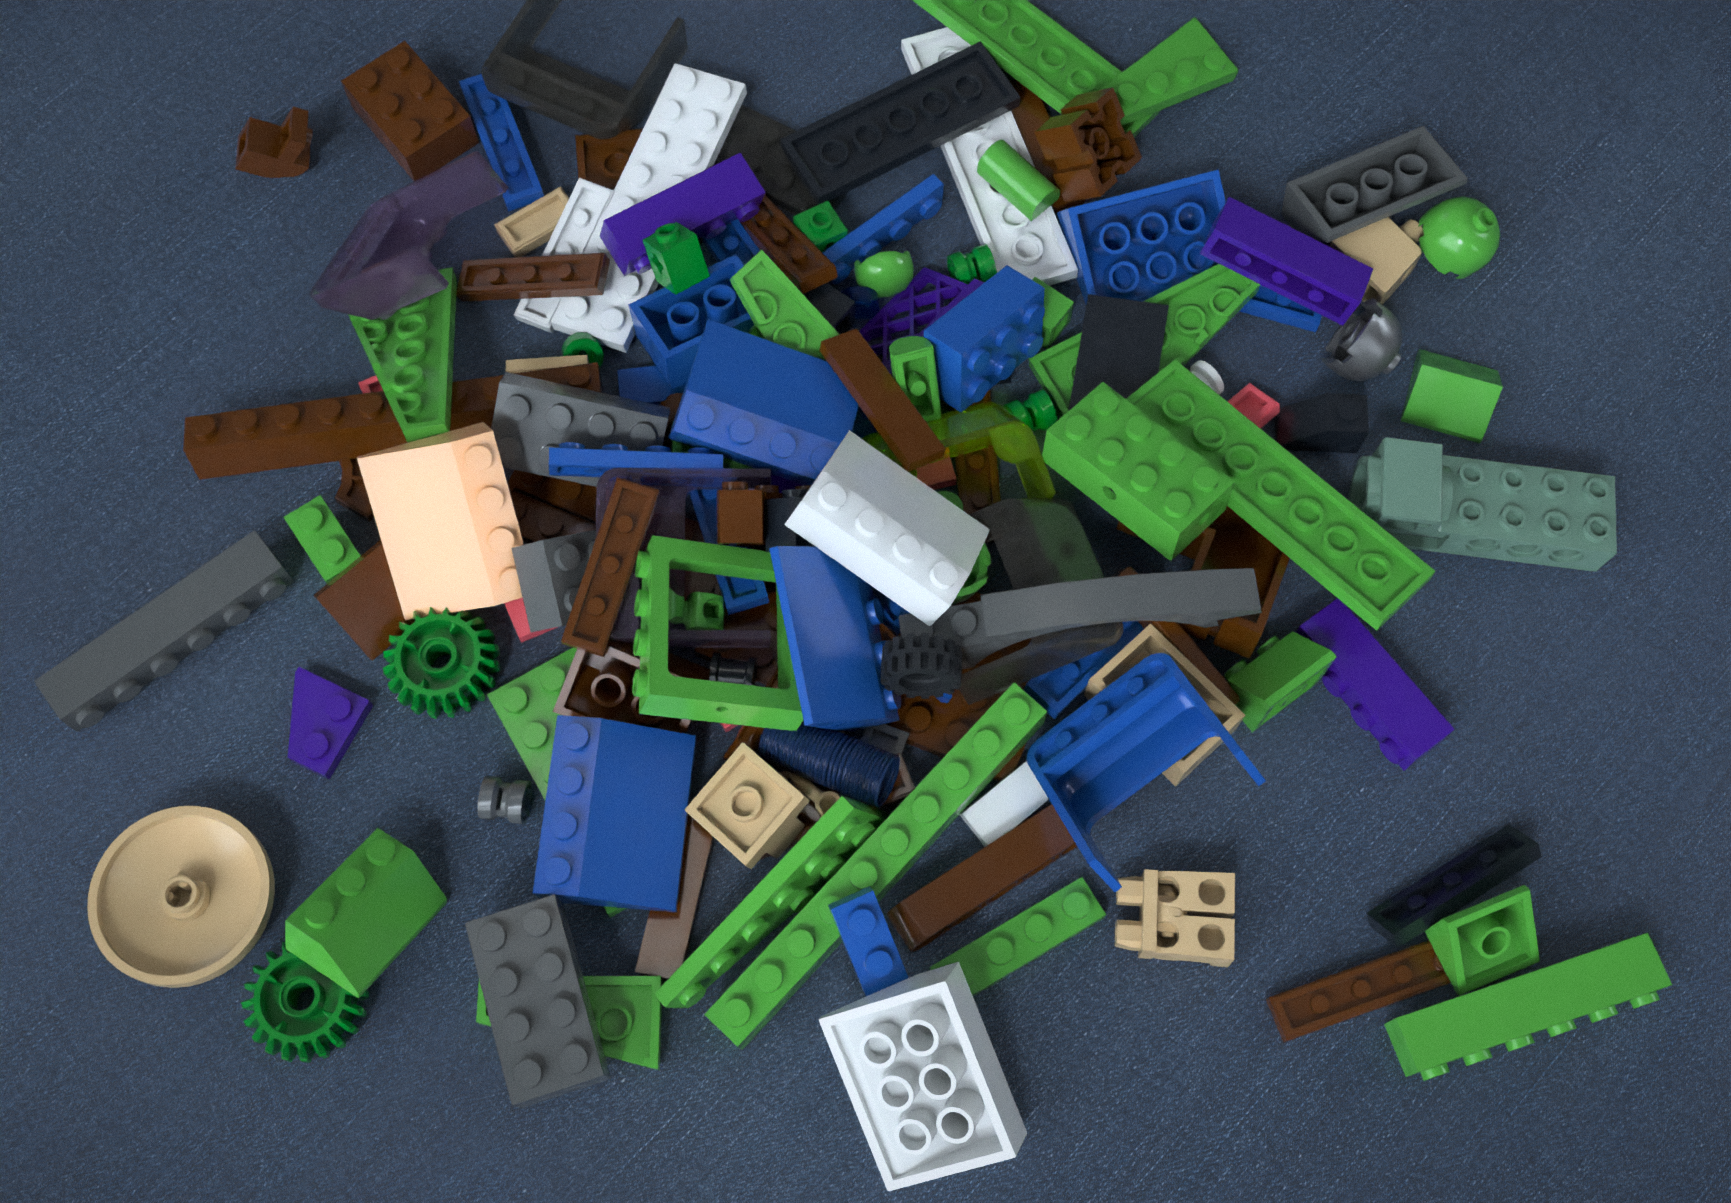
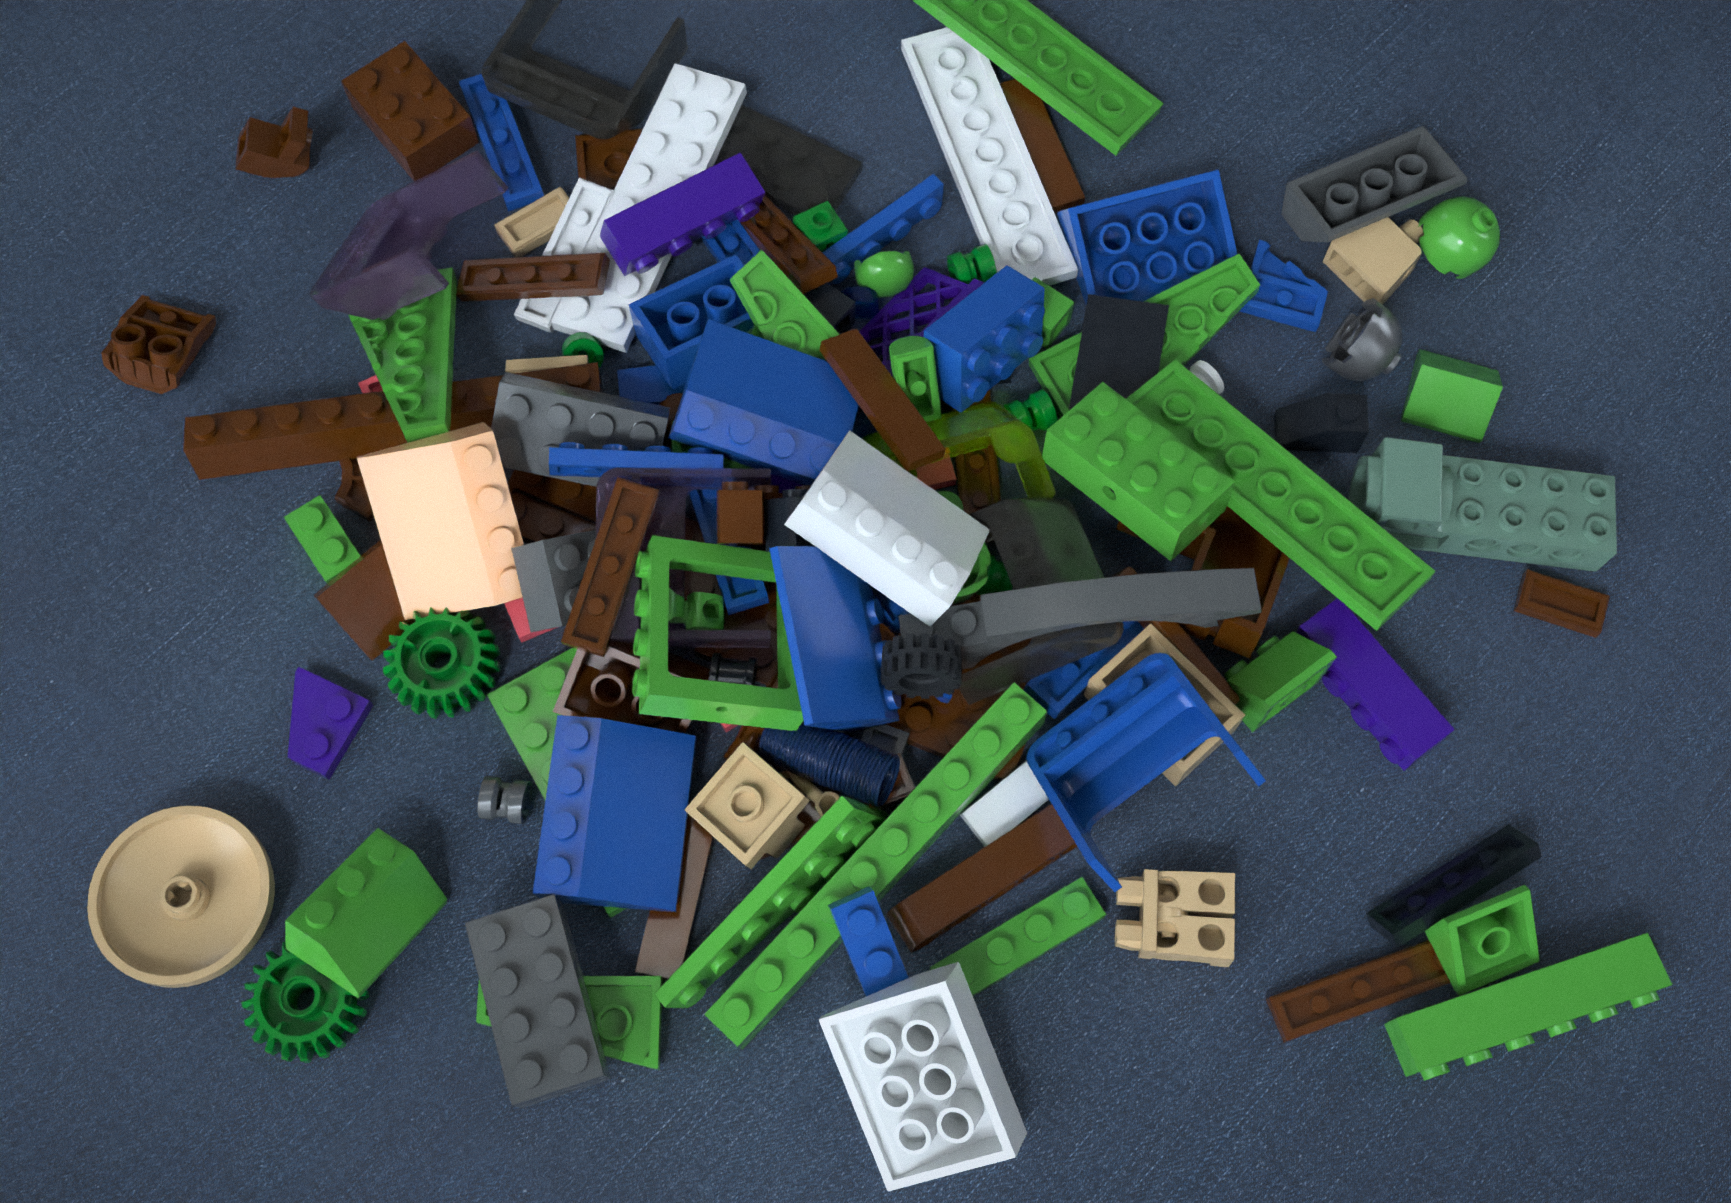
dark grey brick [34,530,294,732] -> none
green brick [642,222,710,295] -> none
black plate [780,41,1021,205] -> none
bright green brick [977,140,1060,222] -> none
reddish brown brick [1034,87,1142,202] -> none
bright green wing [1100,17,1239,126] -> none
dark purple brick [1200,197,1373,326] -> none
coral tile [1227,383,1280,429] -> none
none -> reddish brown slope [101,295,216,394]
none -> green wheel [976,555,1018,595]
none -> reddish brown tile [1513,569,1610,638]

